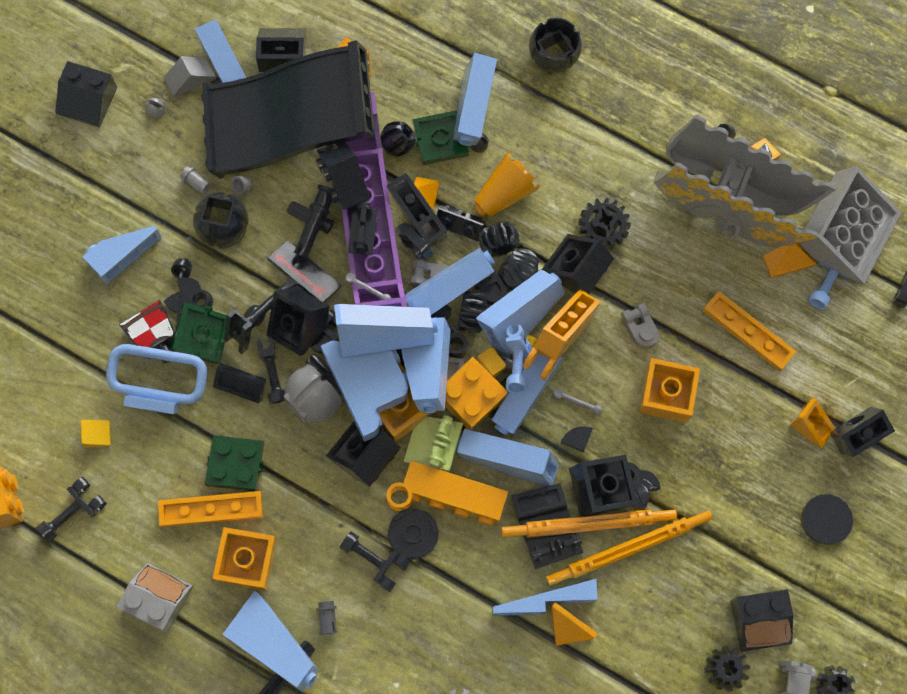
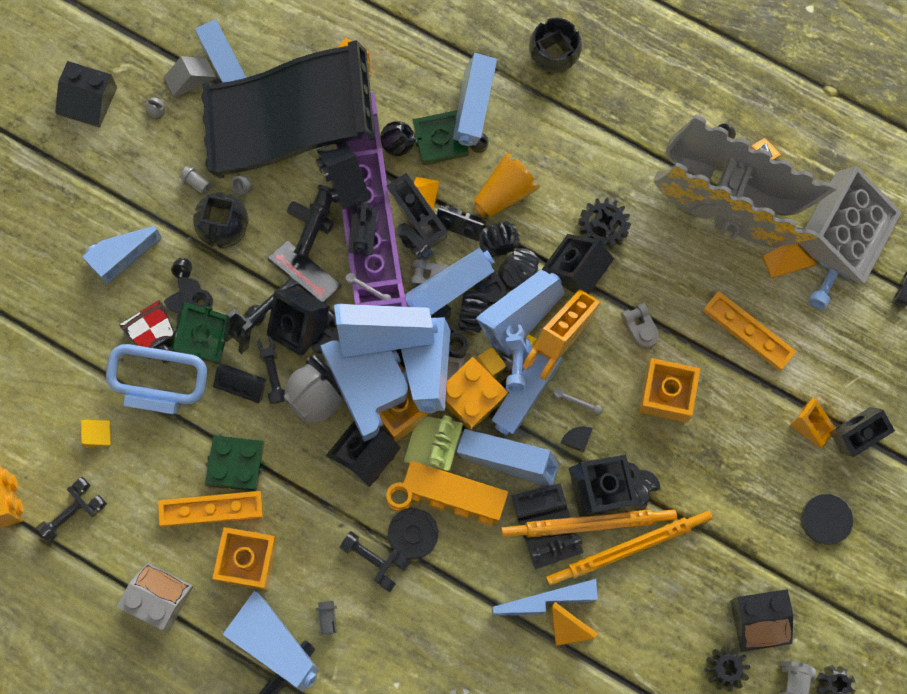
black slope [256,28,306,72] -> none

